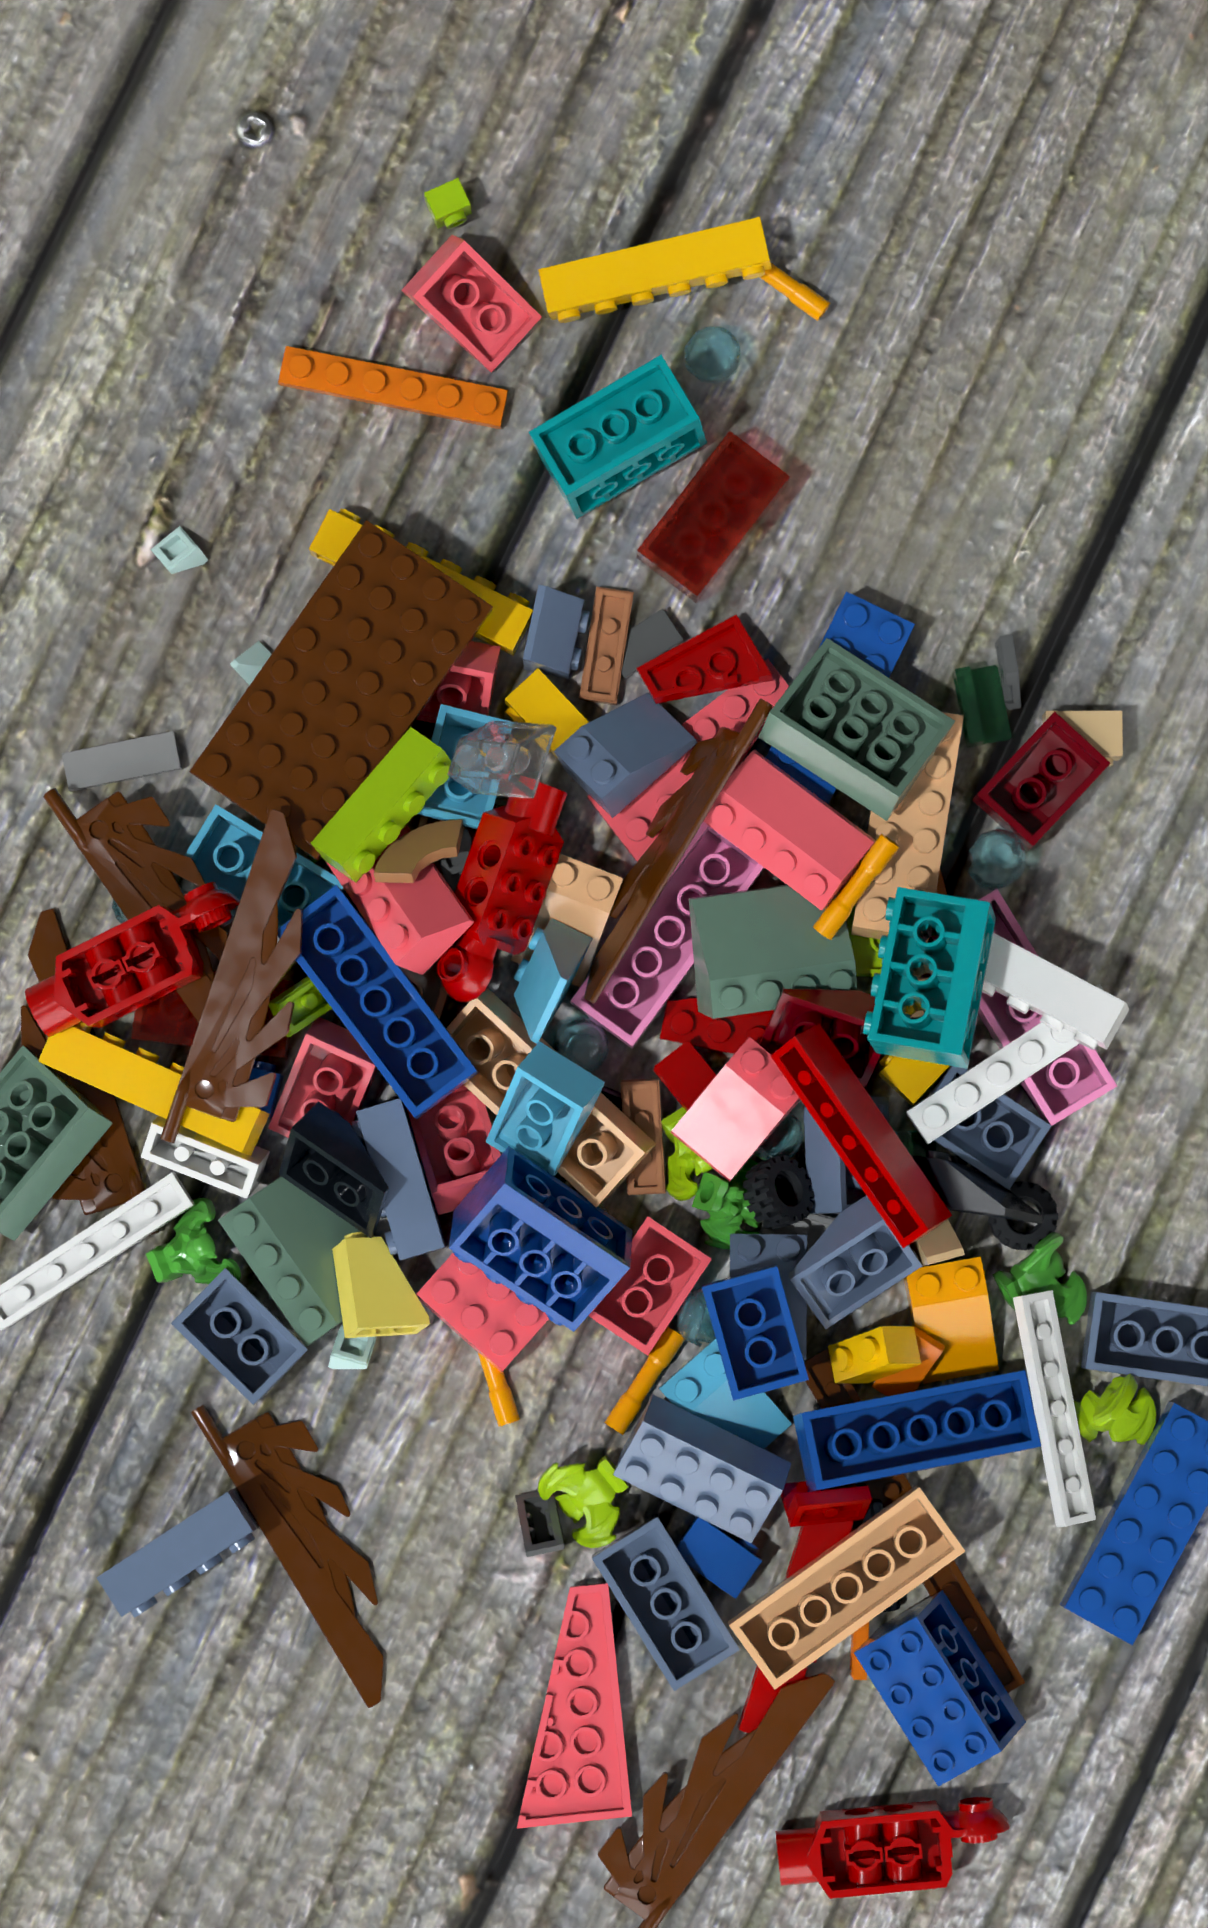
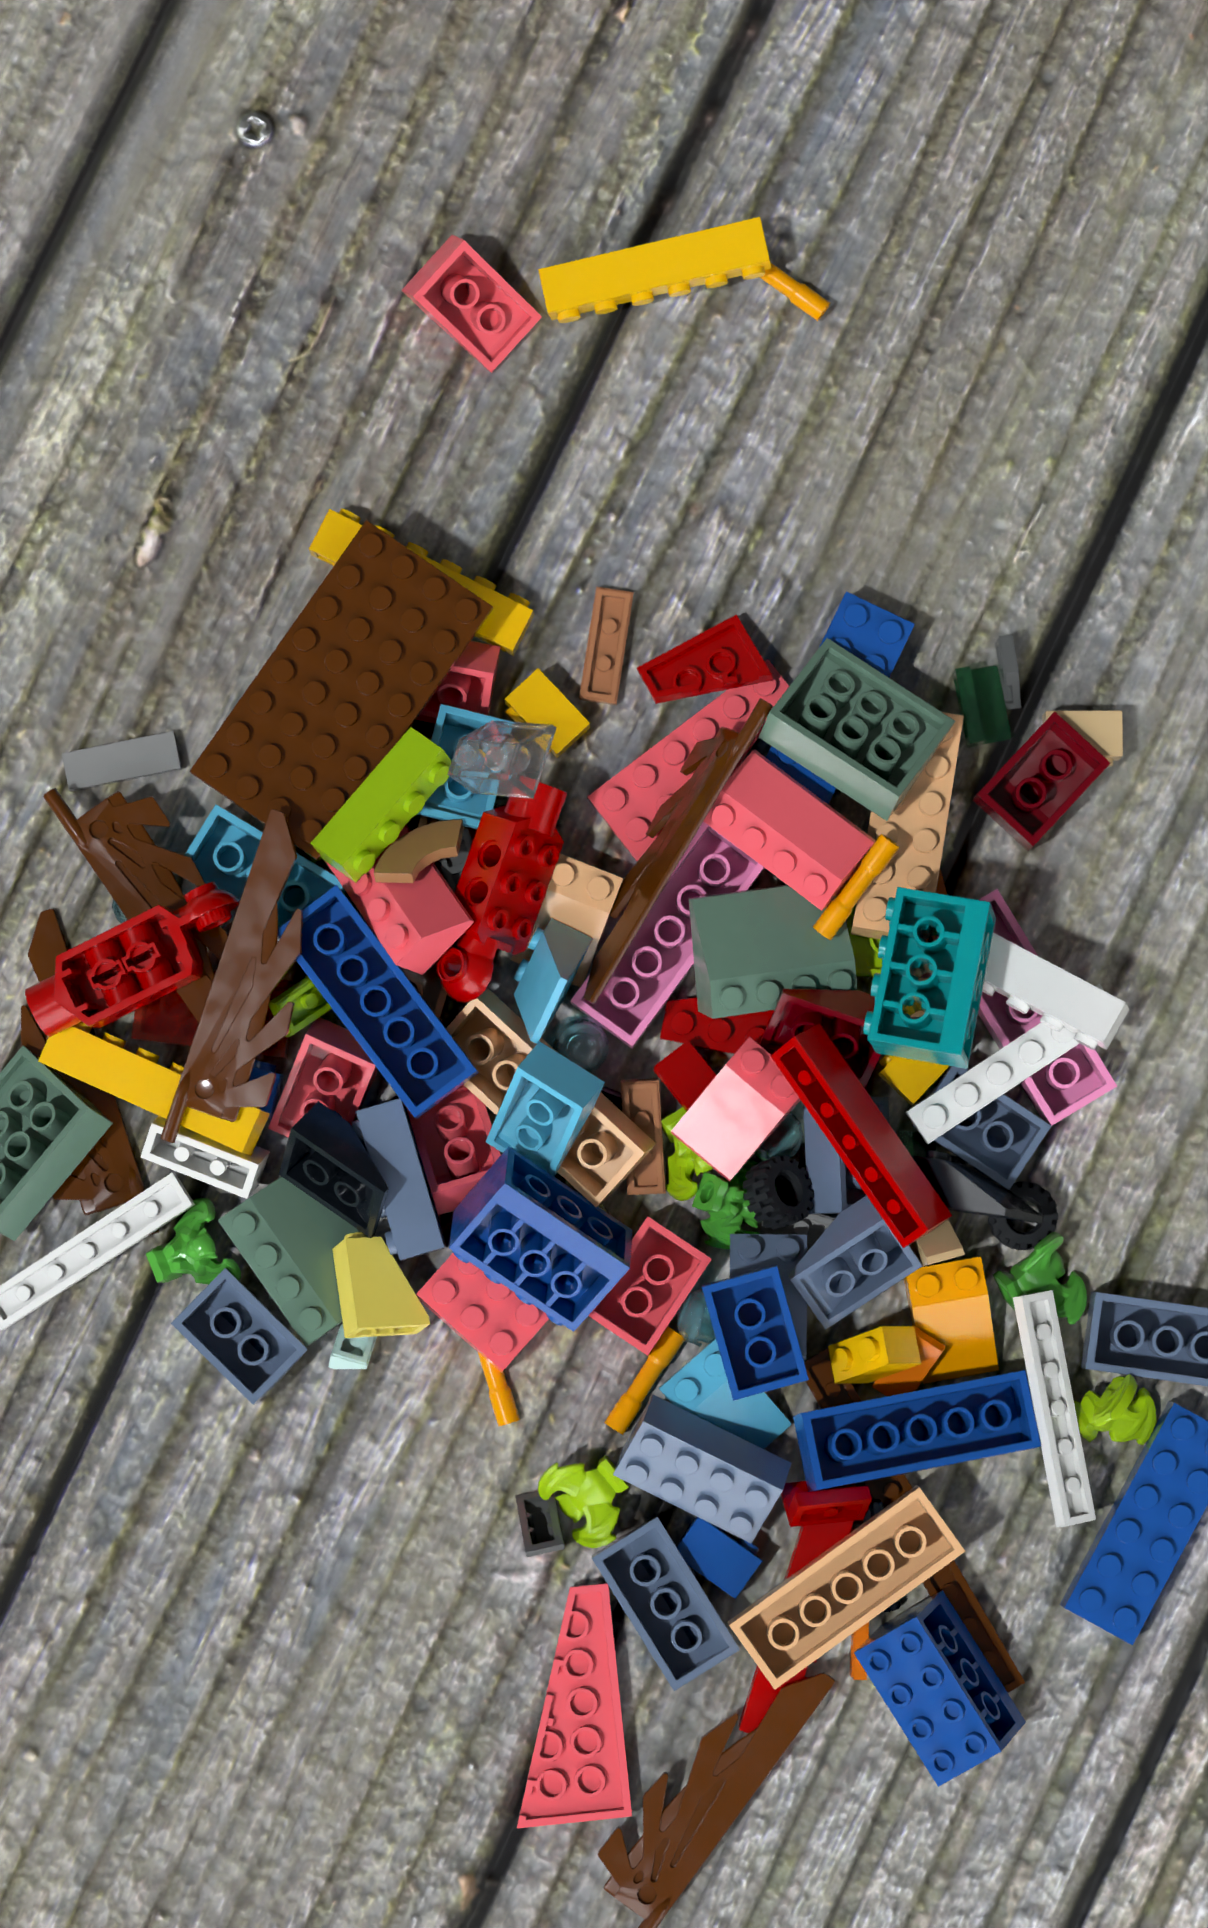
sand blue brick [96,1488,259,1618] -> none
light aqua slope [151,526,208,574] -> none
reddish brown animal [191,1404,383,1708] -> none
light aqua slope [230,641,271,686] -> none
orange plate [278,346,508,429] -> none
lime plate [424,178,472,229] -> none
sand blue slope [523,584,590,679] -> none
teal brick [529,354,707,519] -> none
sand blue slope [554,692,697,818] -> none
dark grey tile [622,608,683,679] -> none
clear red brick [636,431,790,603] -> none
clear light blue hair [684,326,741,384] -> none
red brick [775,1797,1010,1899] -> none
clear light blue hair [968,828,1026,891] -> none

